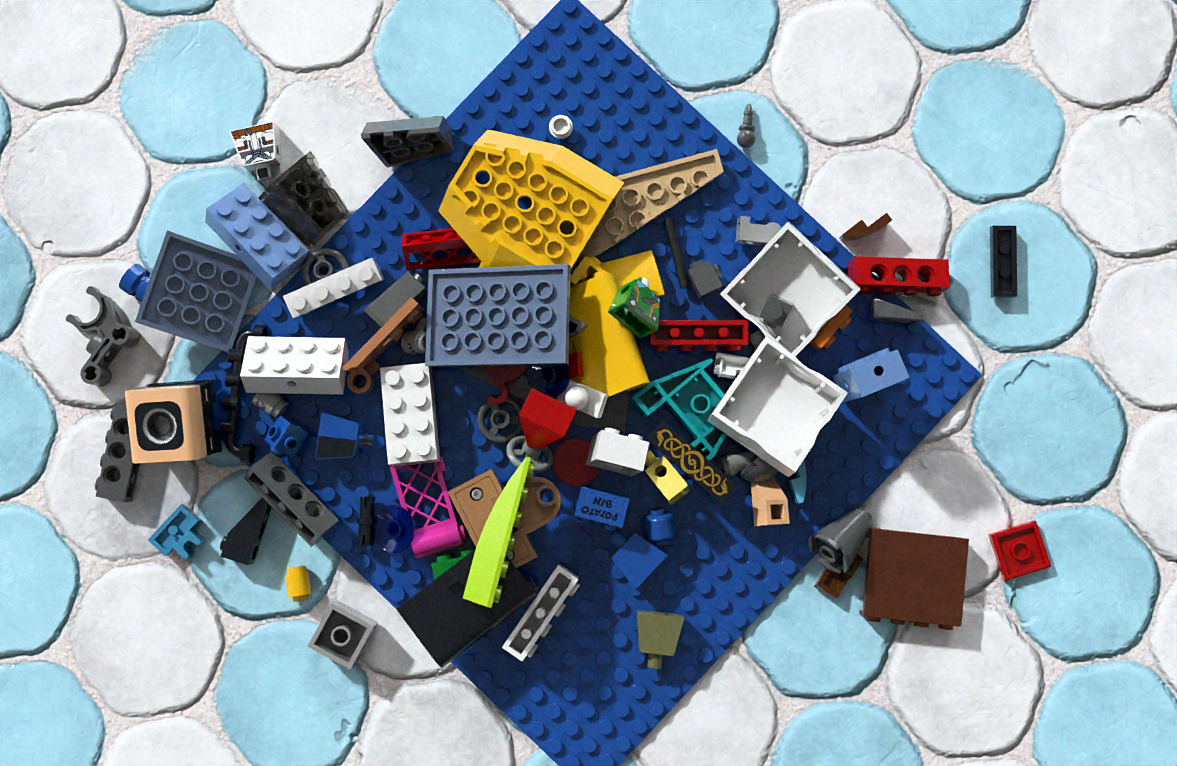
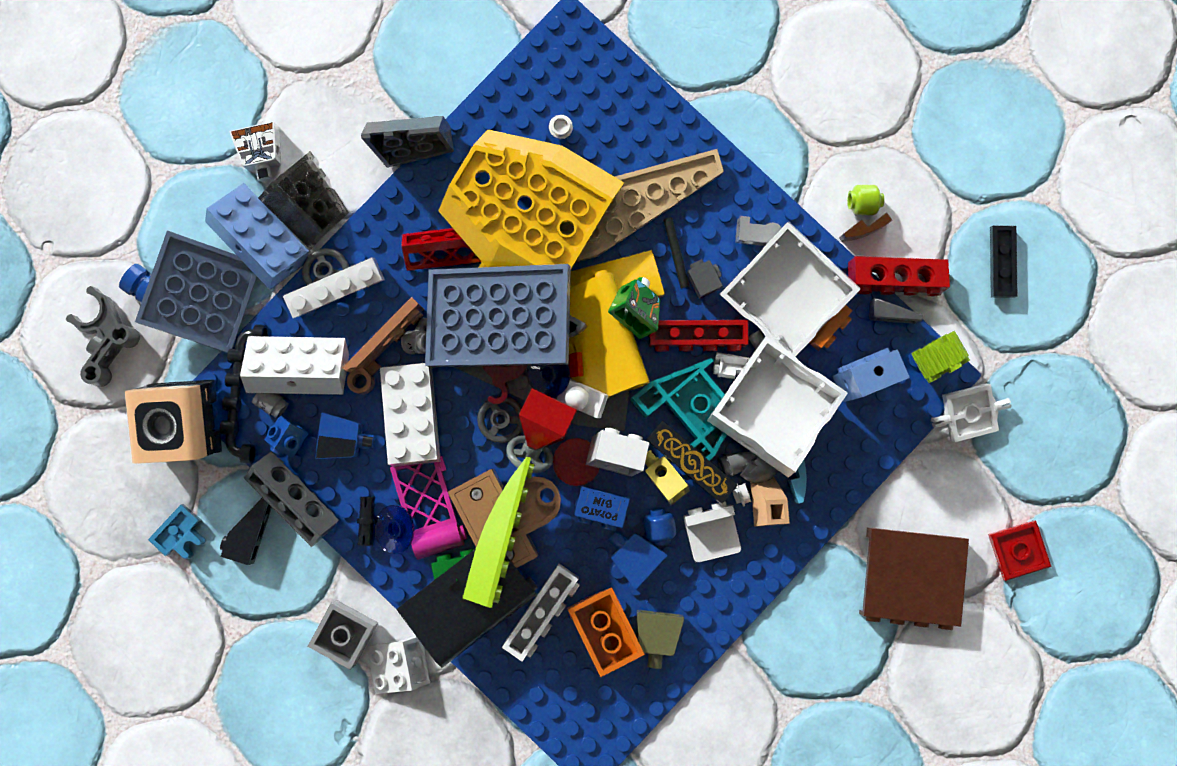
dark grey brick [95,402,141,502] -> none
yellow brick [285,566,312,602] -> none
dark grey slope [364,271,428,327] -> none
yellow bracket [570,254,603,285] -> none
dark grey bar [737,104,756,148] -> none
dark grey brick [759,293,794,329] -> none
dark grey cone [808,508,873,573] -> none
reddish brown slope [814,554,863,600] -> none
none -> white bracket [367,636,430,694]
none -> orange slope [567,587,645,677]
none -> white bracket [683,501,741,562]
none -> white plate [733,483,751,506]
none -> lime head [847,185,885,215]
none -> lime brick [911,330,970,383]
none -> white plate [931,383,1011,442]

